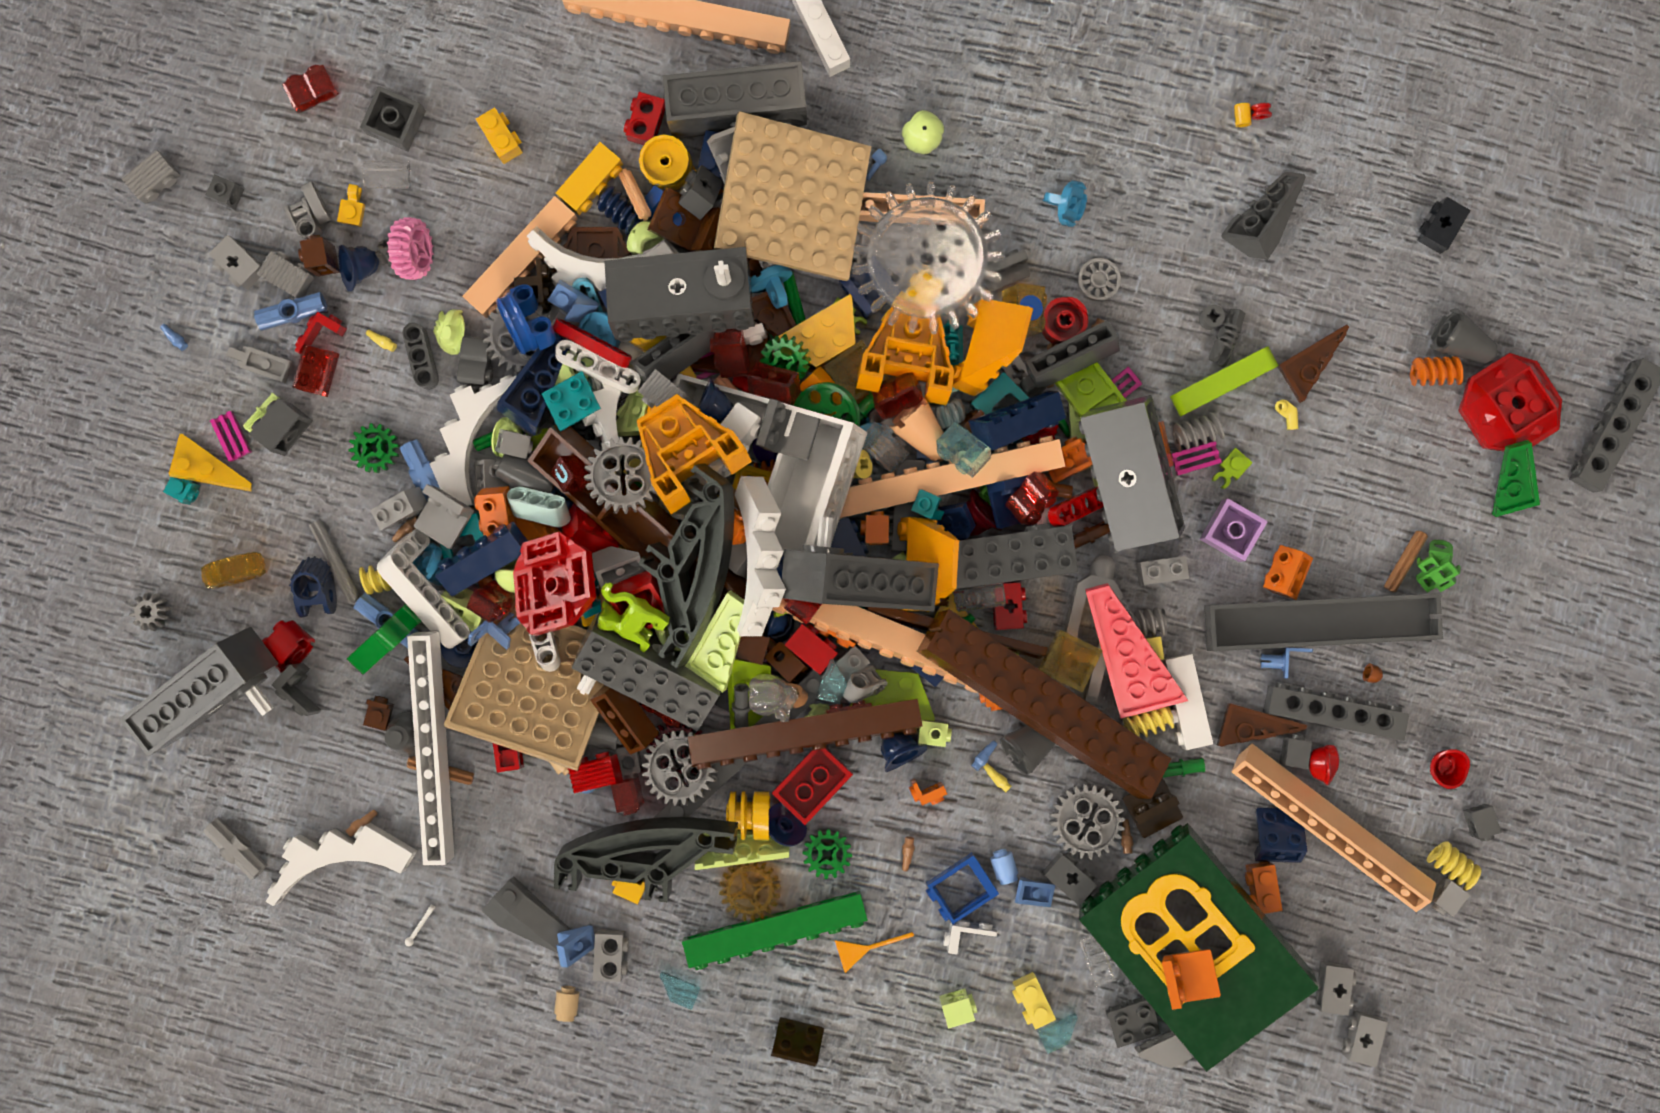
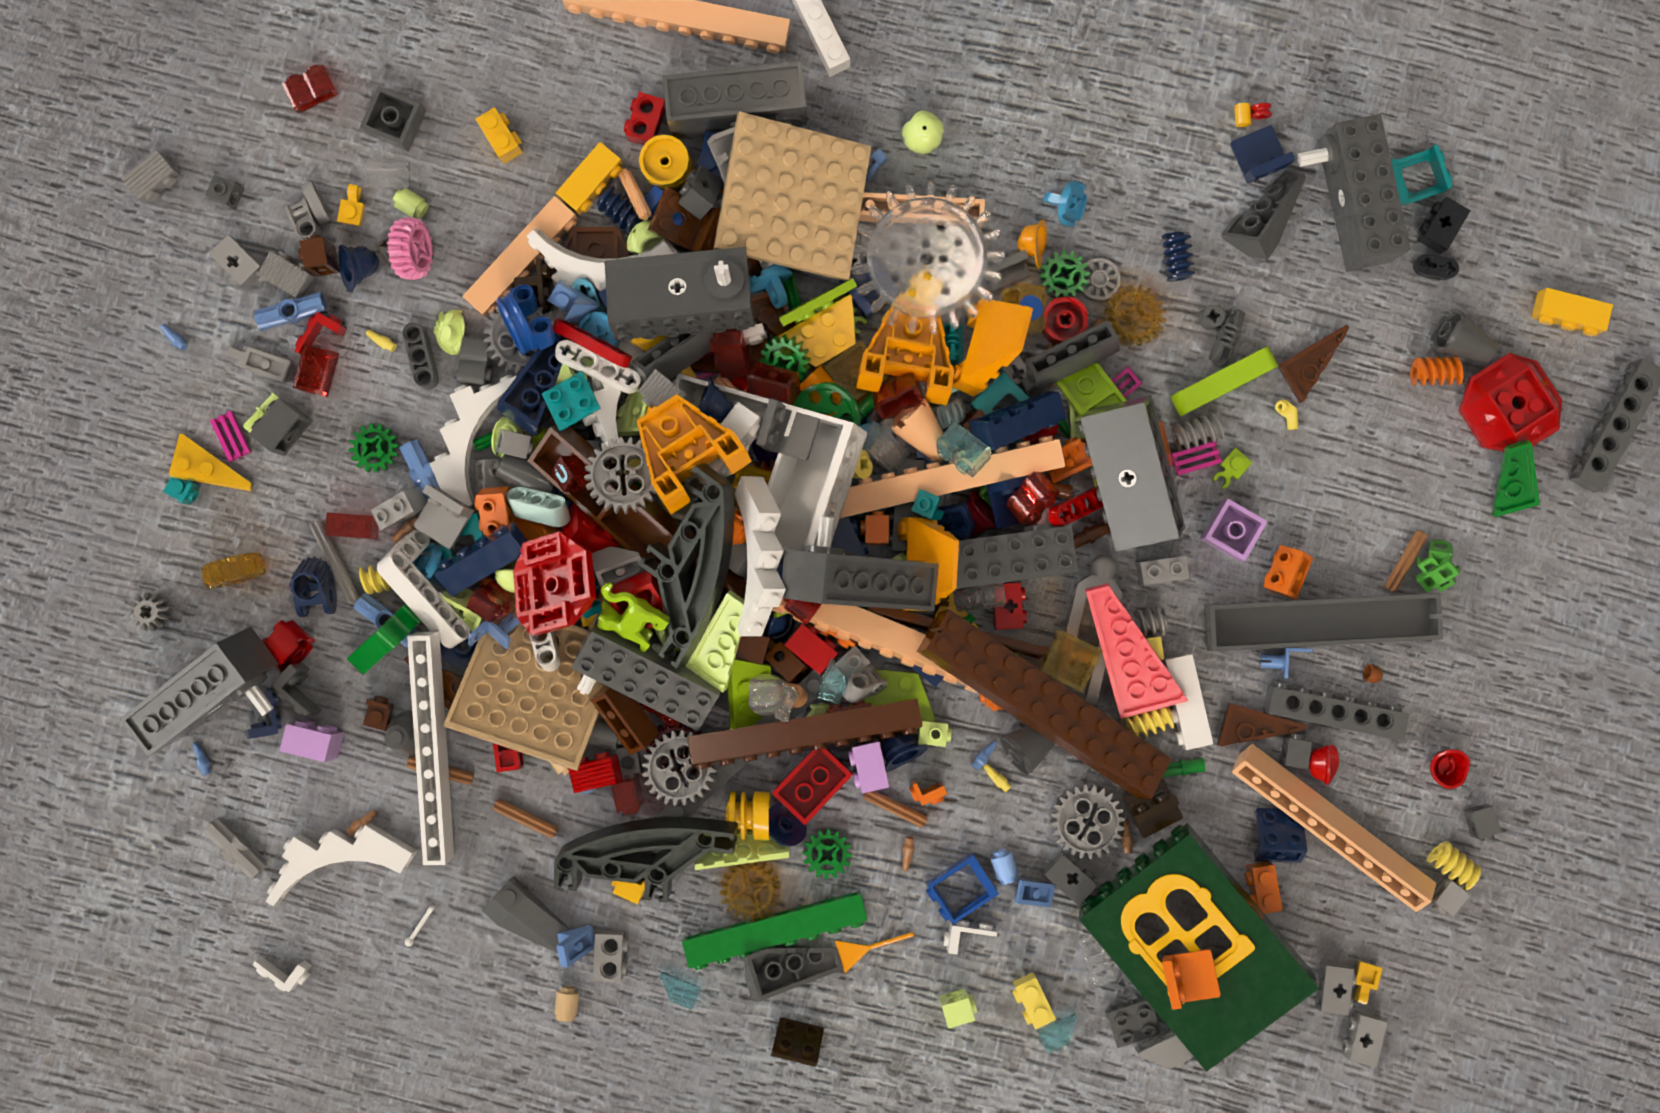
dark grey pin [732,683,751,729] -> none
none -> medium blue piece [192,742,212,776]
none -> dark blue bracket [246,688,282,739]
none -> white bracket [252,957,312,992]
none -> lavender brick [279,718,344,762]
none -> clear red brick [325,512,379,540]
none -> yellowish green brick [393,188,429,219]
none -> medium nougat axle [493,799,558,838]
none -> dark grey wedge [745,947,843,1001]
none -> lime wing [779,278,857,327]
none -> lavender brick [848,739,889,793]
none -> medium nougat axle [863,791,927,828]
none -> light orange piece [1017,219,1048,269]
none -> green gear [1040,250,1090,299]
none -> clear yellow gear [1104,285,1166,346]
none -> dark blue piece [1162,232,1196,282]
none -> dark blue bracket [1230,125,1296,184]
none -> dark grey piece [1297,114,1411,272]
none -> yellow plate [1353,961,1383,1004]
none -> teal window [1391,144,1452,207]
none -> black beam [1413,254,1459,280]
none -> yellow brick [1531,288,1613,336]

